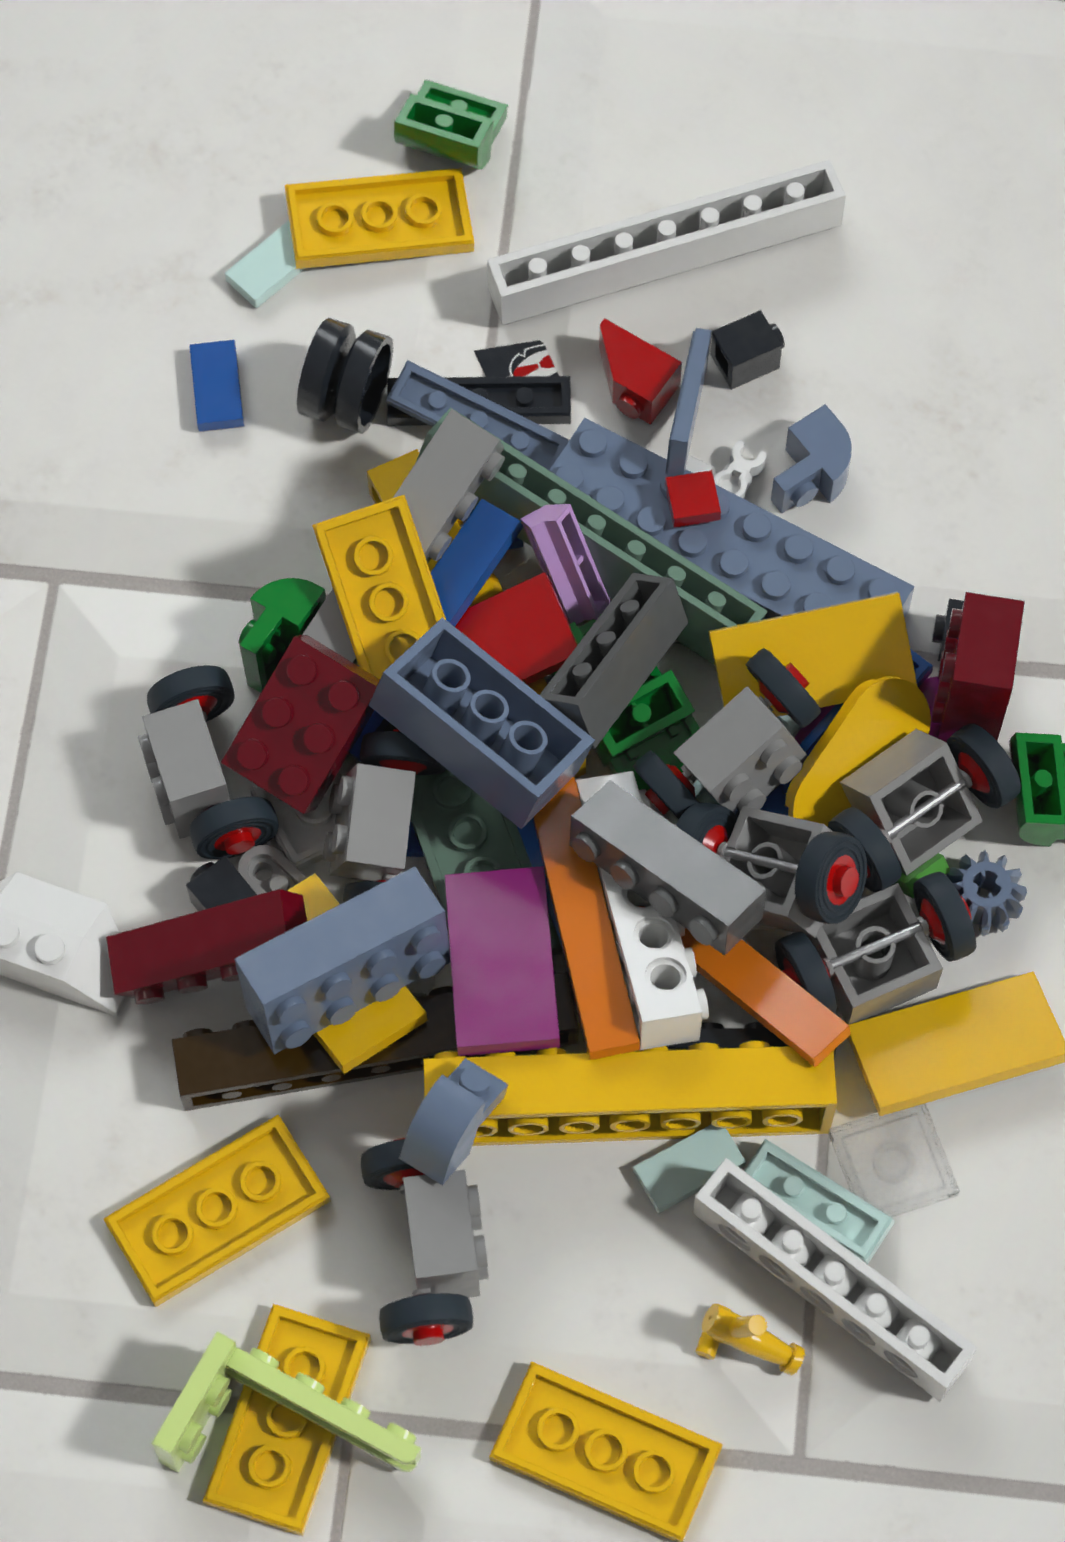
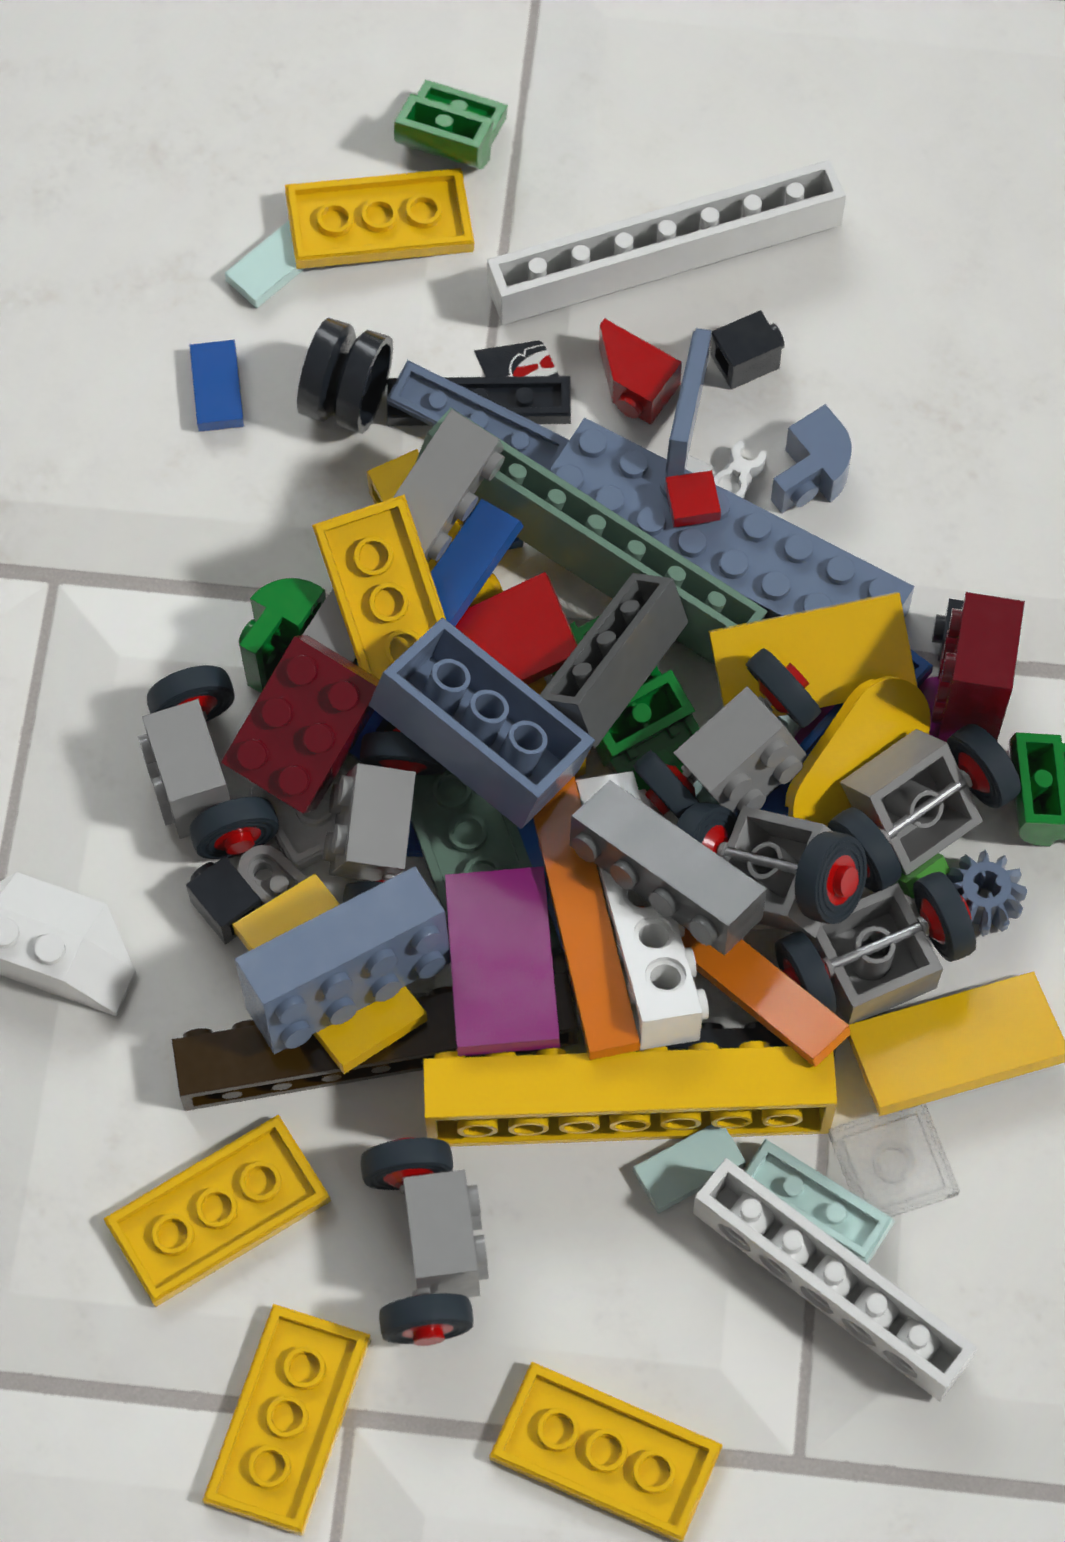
dark red brick [106,889,307,1005] -> none
yellowish green bracket [152,1332,421,1473] -> none
sand blue brick [399,1058,508,1185] -> none
lavender piece [520,504,611,625] -> none
yellow piece [695,1303,805,1376] -> none

